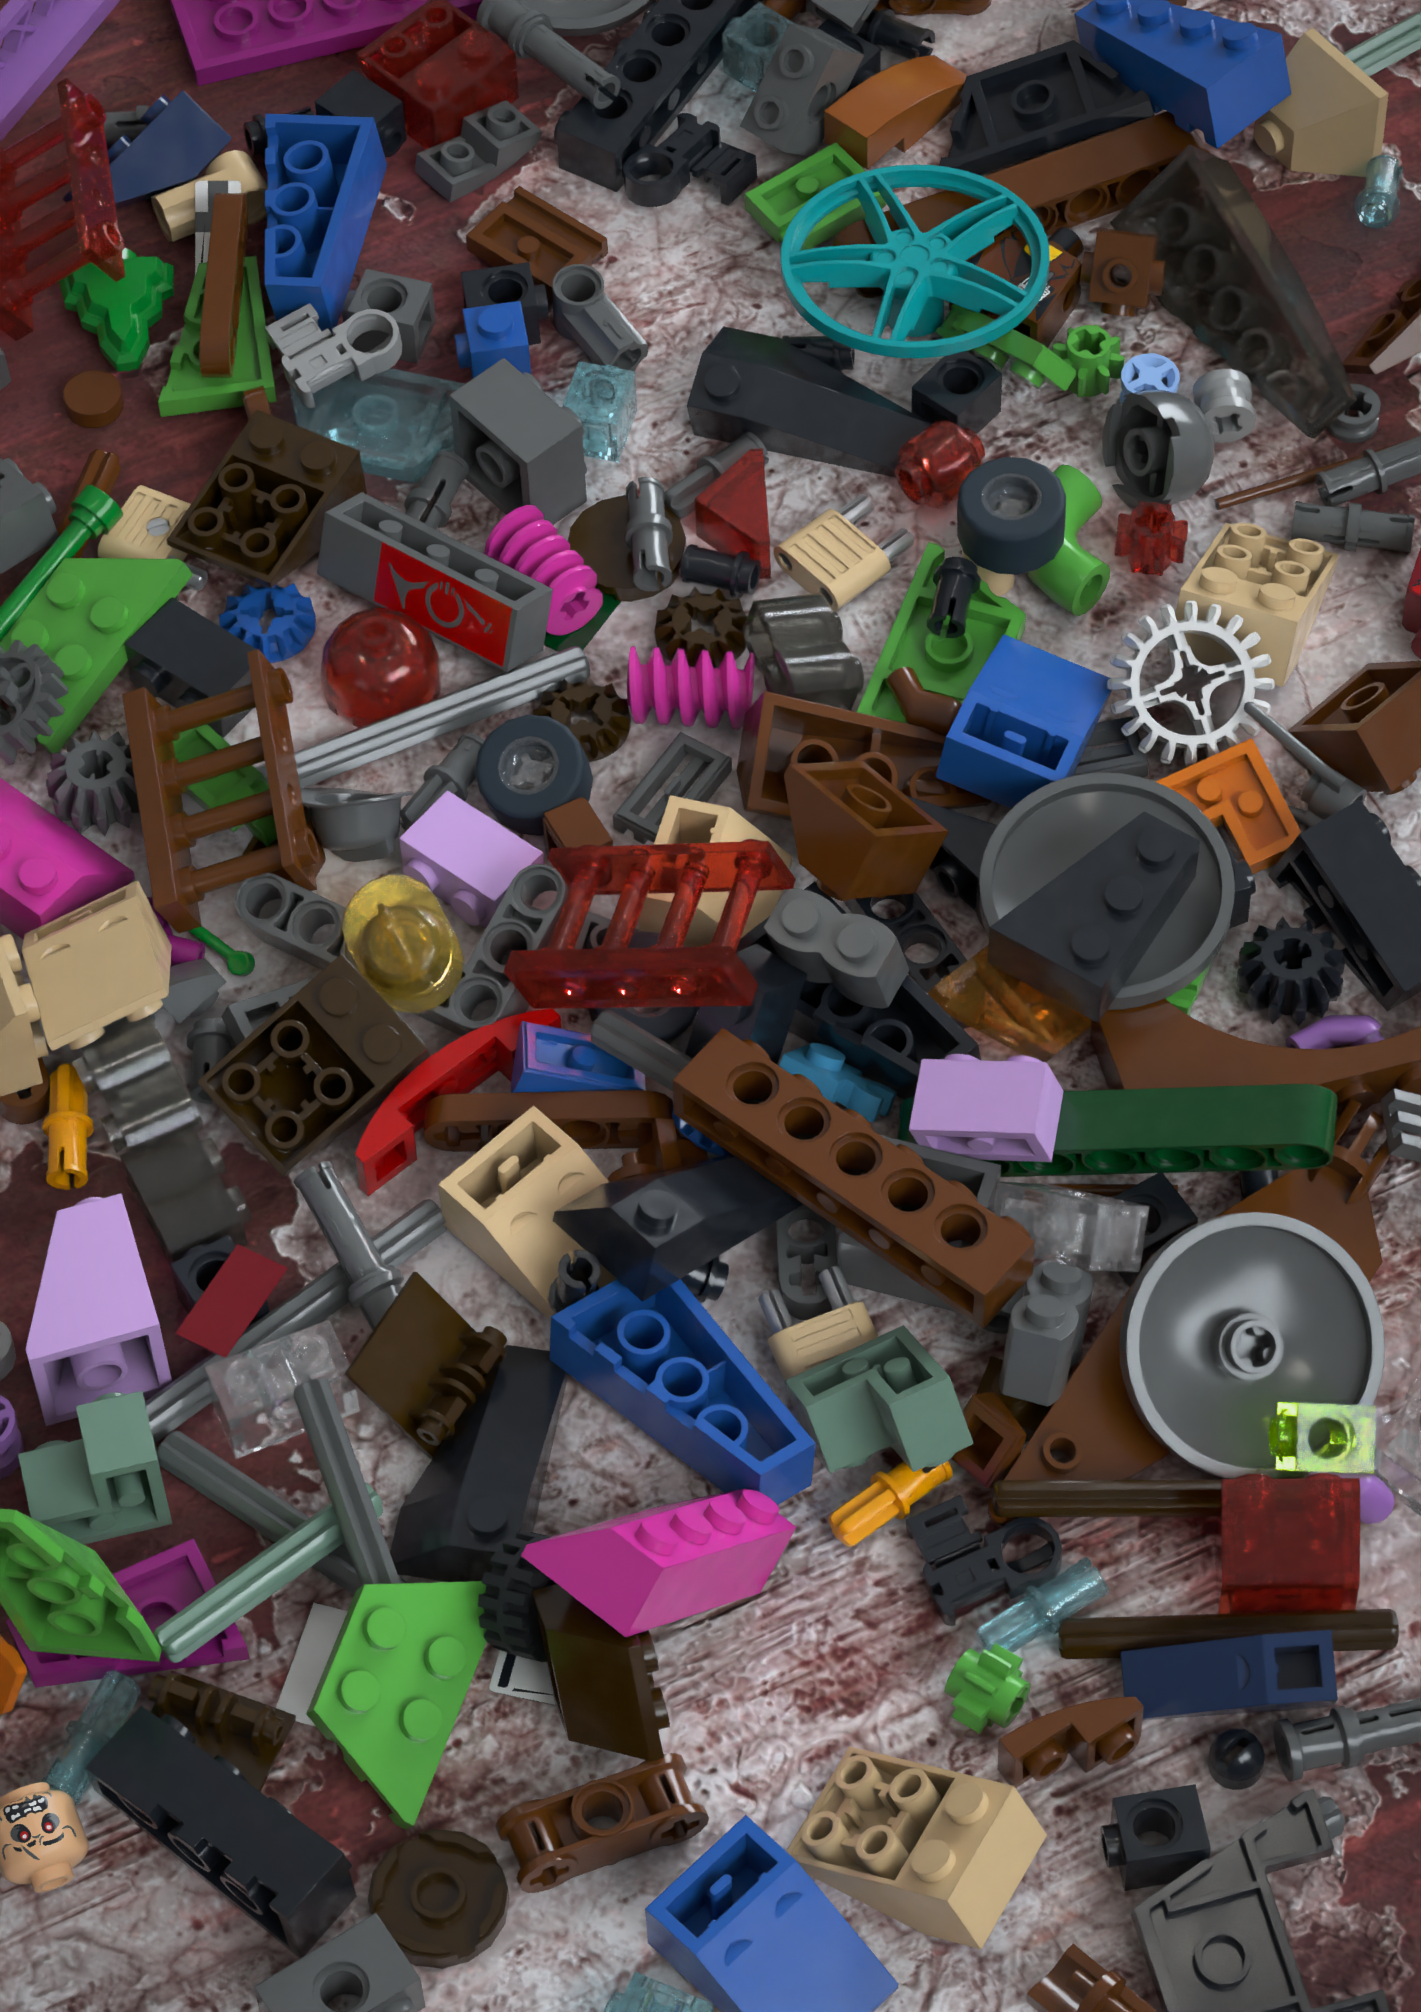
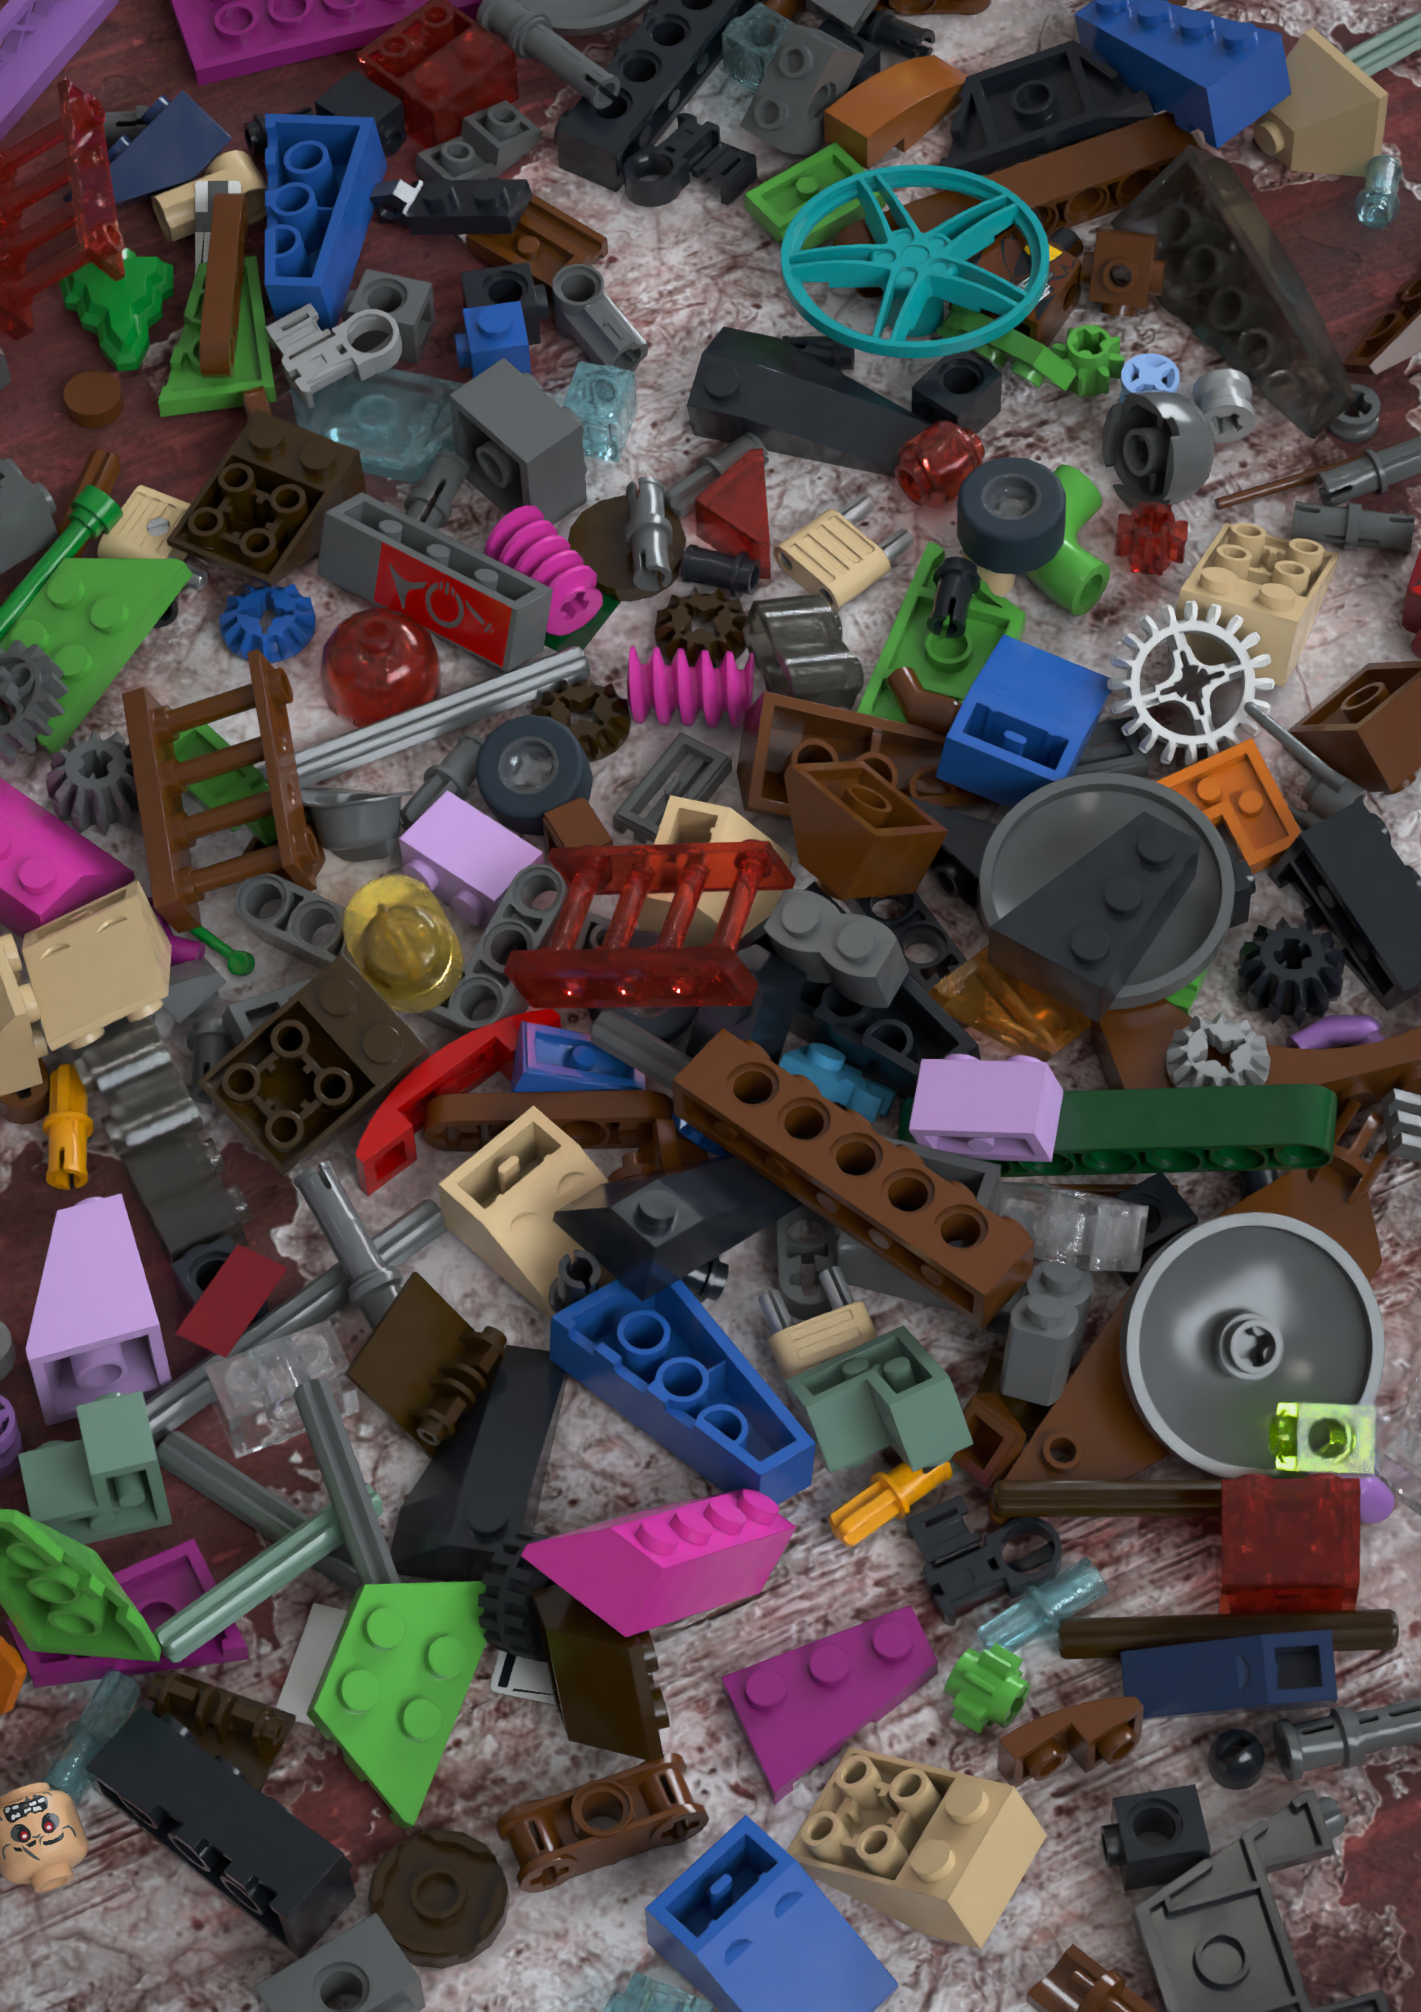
black brick [125,597,265,738] -> none
none -> black hinge [370,178,533,235]
none -> magenta wing [721,1605,938,1804]
none -> light grey gear [1166,1011,1271,1088]

